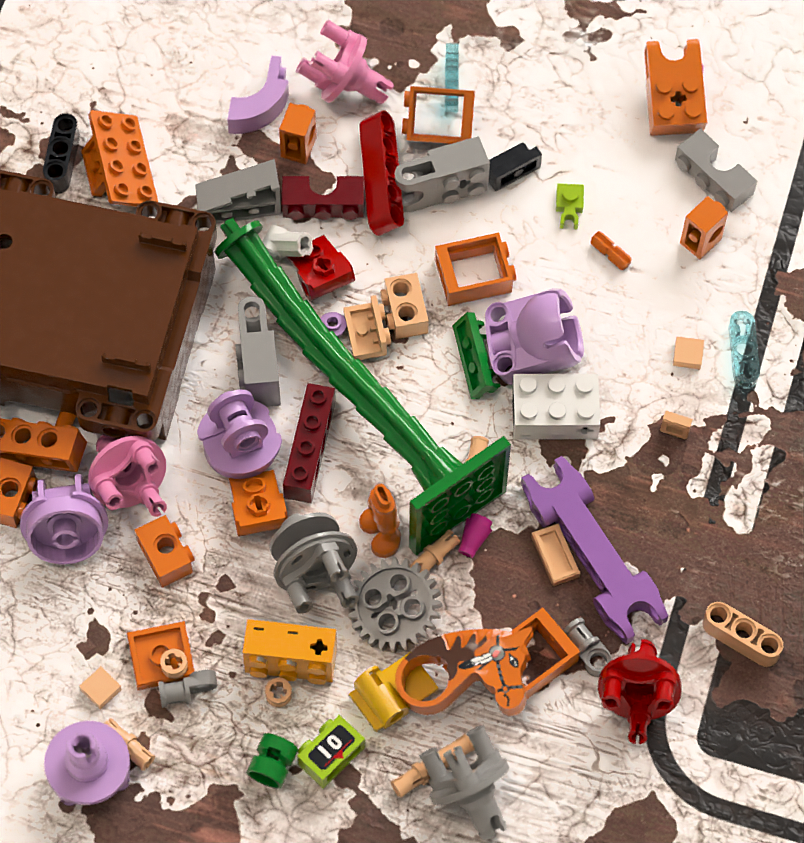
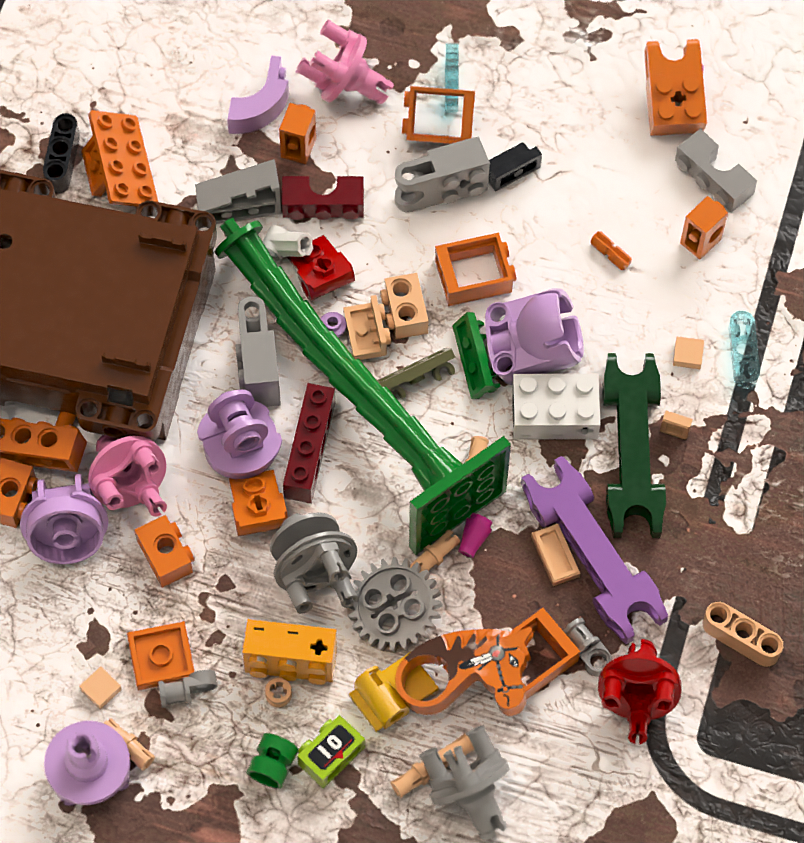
light nougat bush [160,649,188,679] -> none
red beam [359,110,404,236] -> none
orange piece [359,484,401,558] -> none
lime plate [556,183,584,230] -> none
none -> olive plate [377,348,456,398]
none -> dark green piece [602,353,666,538]

